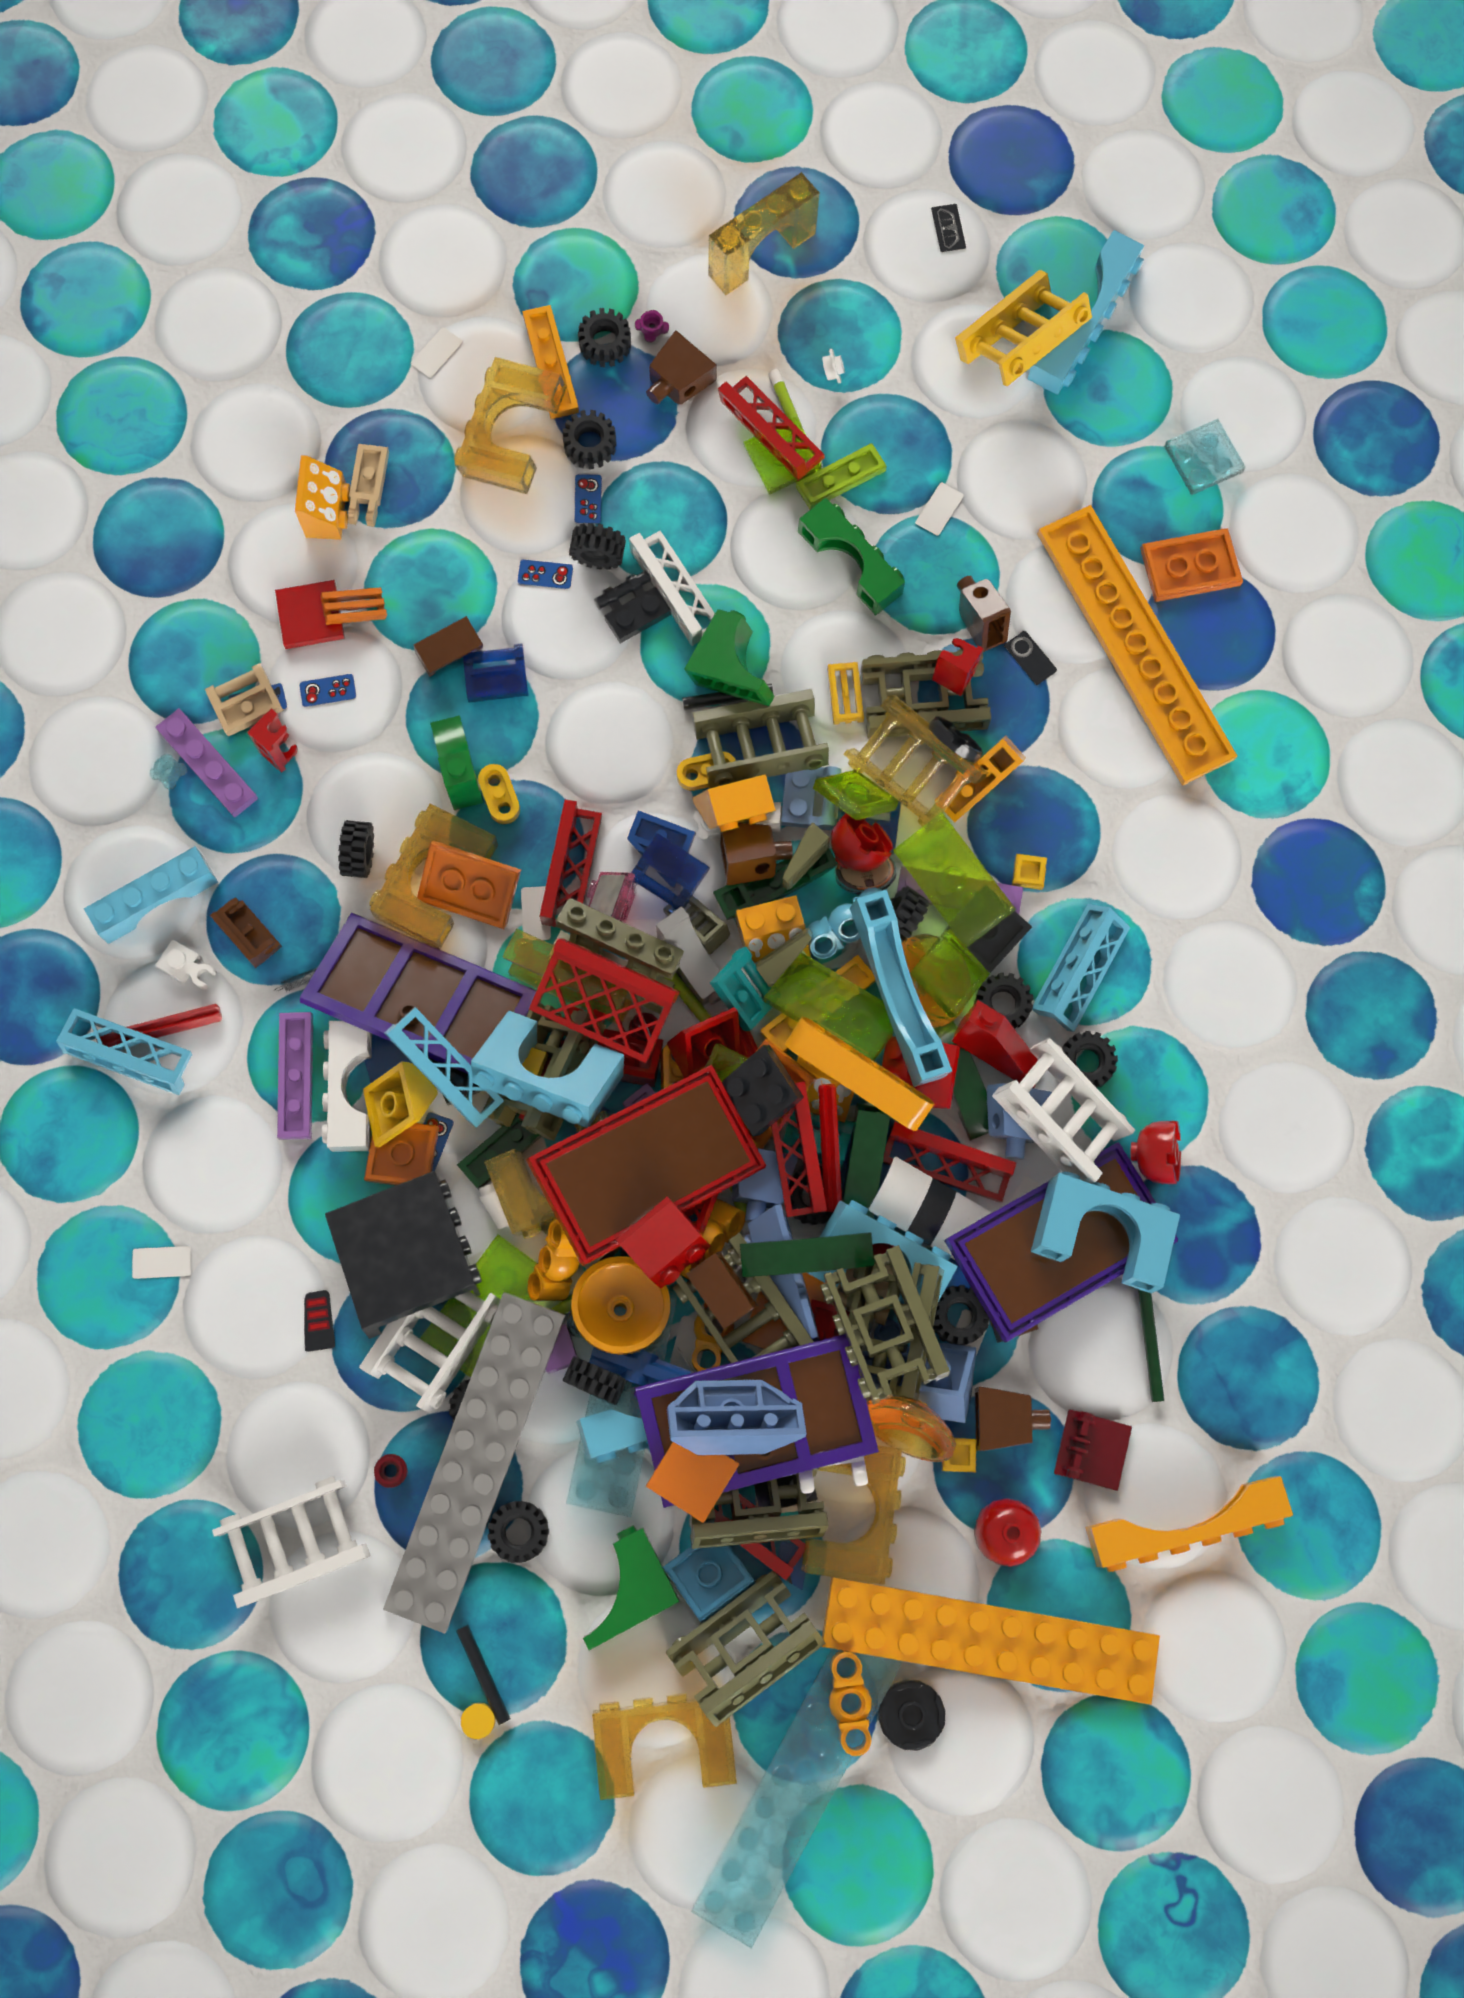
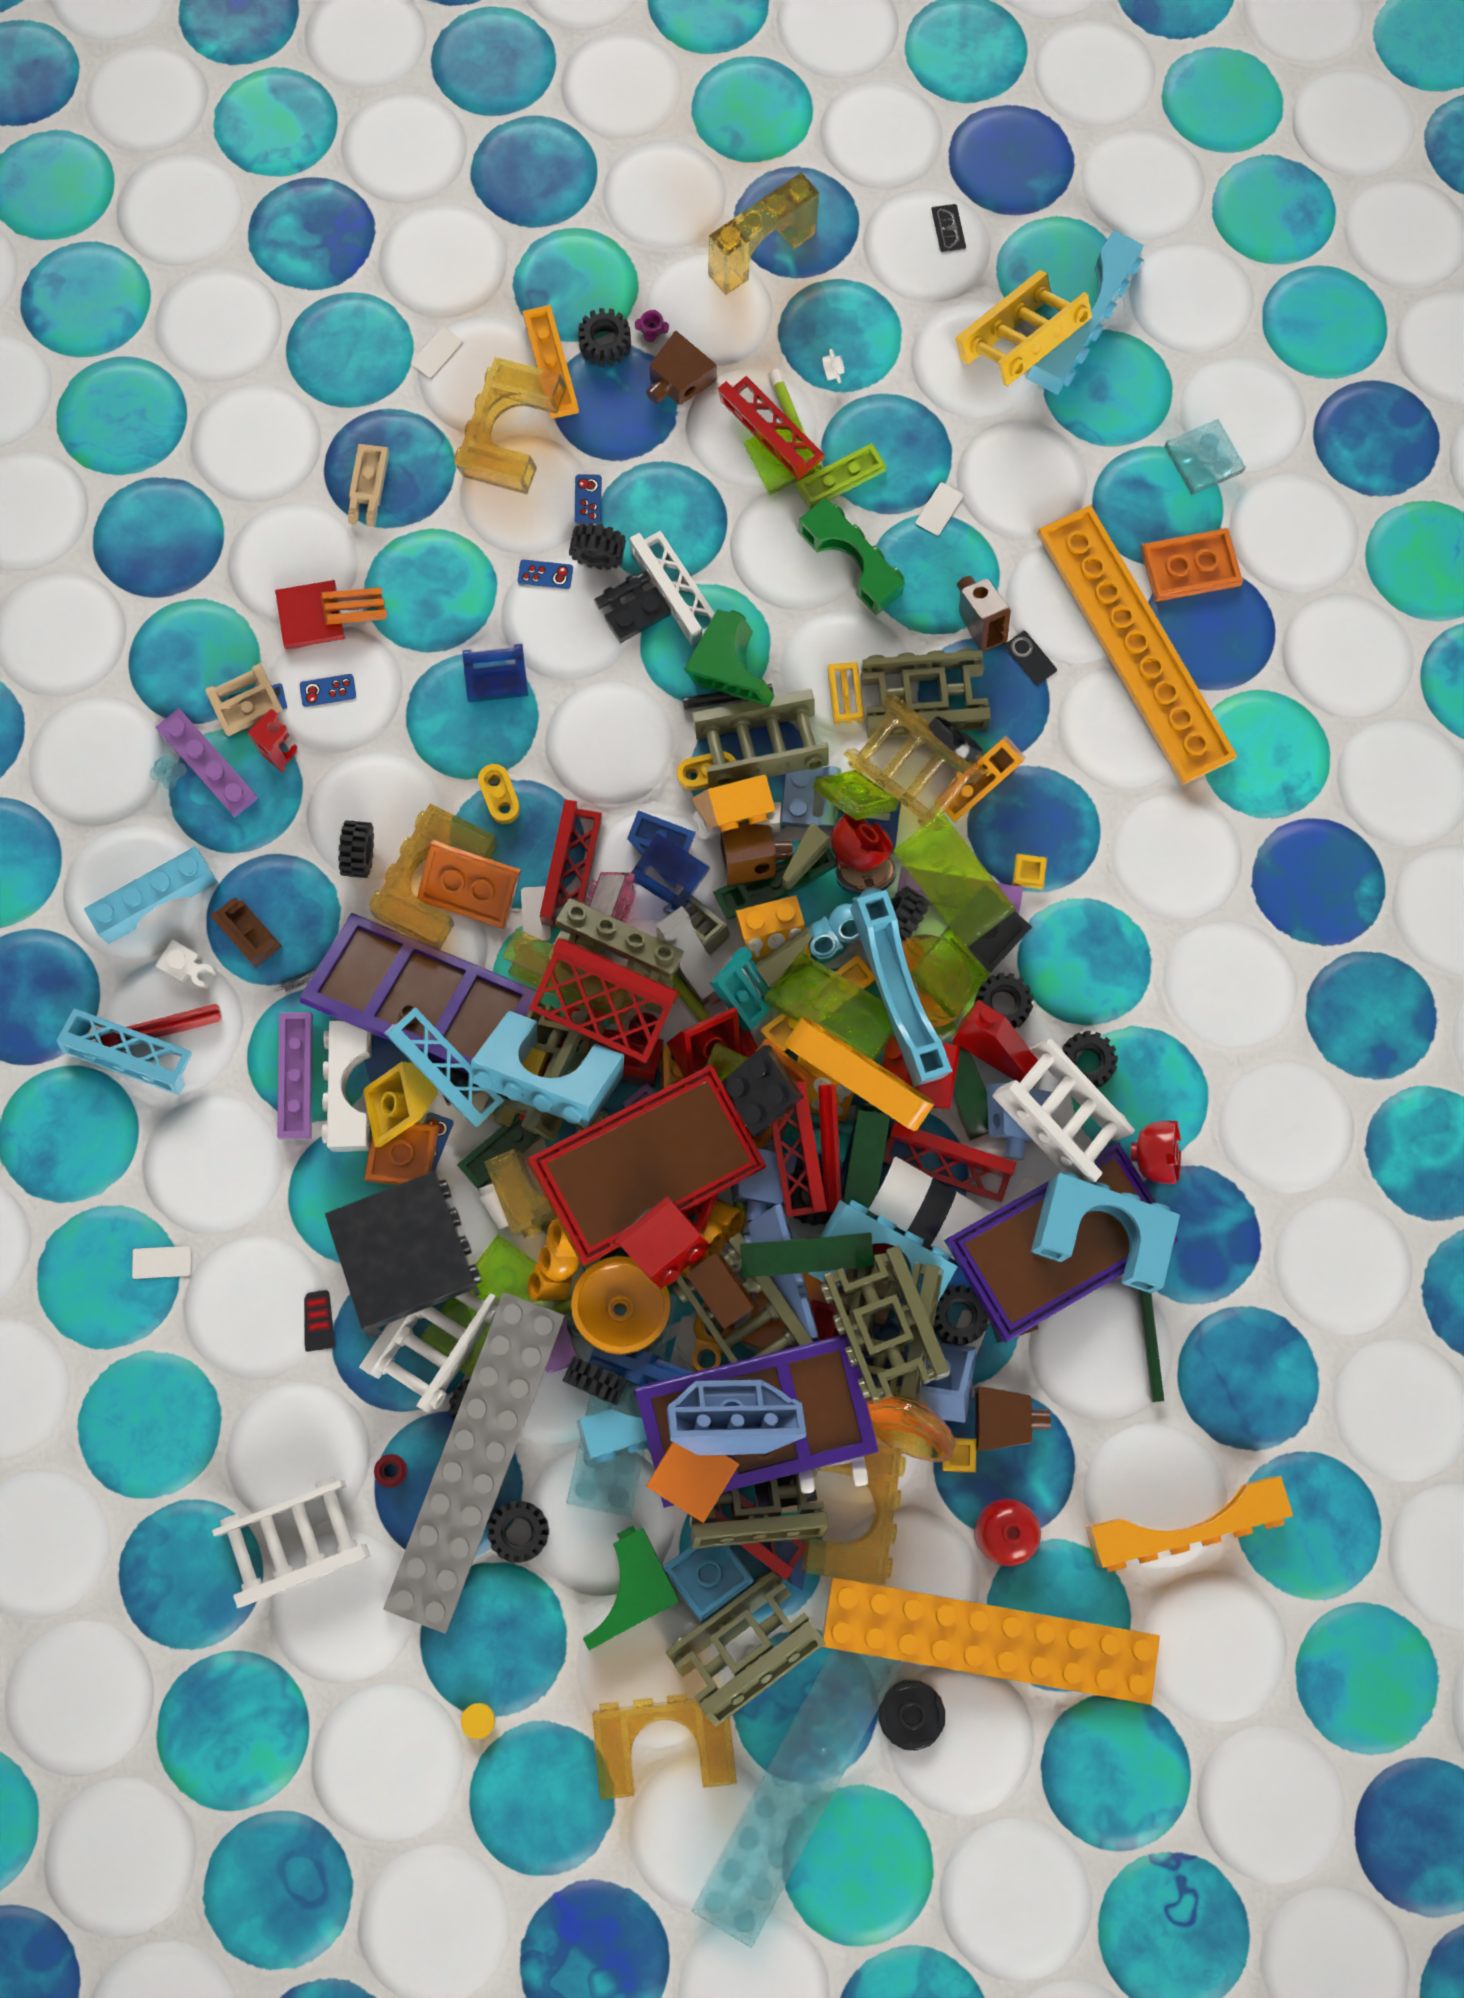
light orange slope [295,455,350,540] -> none
reddish brown hinge [413,616,483,677] -> none
green arch [430,715,483,810] -> none
black bar [456,1625,511,1725] -> none
black tyre [562,410,616,469] -> none
light orange piece [829,1650,872,1756] -> none
red hinge [932,638,984,696] -> none
medium azure fence [1032,904,1130,1032] -> none
dark red hinge [1054,1409,1132,1491] -> none

